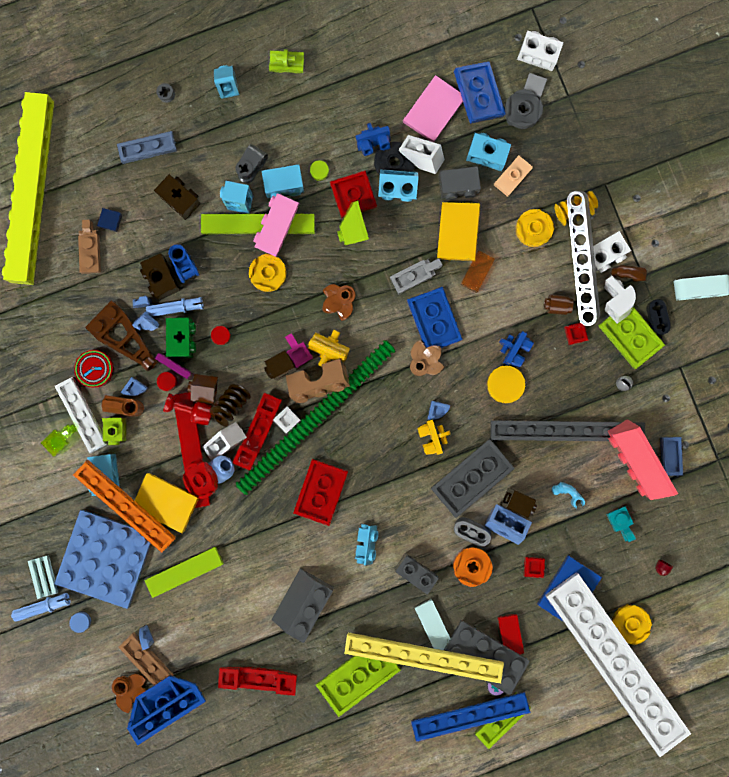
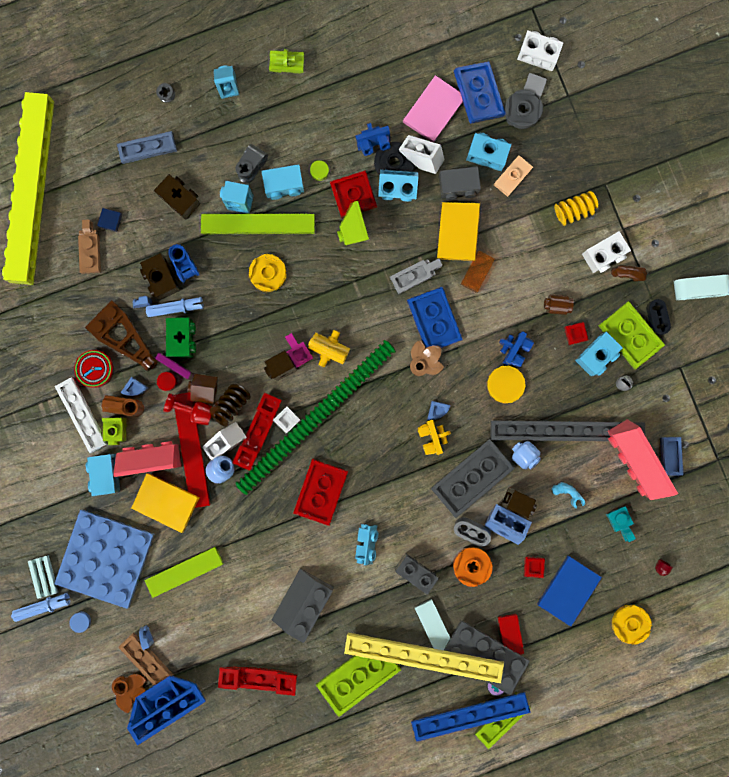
clear neon green plate [41,424,77,457] -> none
orange tile [73,460,176,553] -> none
medium blue tile [132,312,160,331] -> none
red tile [183,460,218,499] -> none
red tile [211,326,231,345] -> none
bright pink brick [253,193,300,257] -> none
medium nougat arch [286,359,350,403] -> none
dark orange plate [323,284,356,321] -> none
yellow tile [515,209,554,247] -> none
white plate [545,573,691,757] -> none
beam [567,191,600,326] -> none
white brick [604,276,636,324] -> none
none -> coral slope [114,441,182,477]
none -> light blue head [512,441,541,470]
none -> medium azure brick [575,332,623,376]

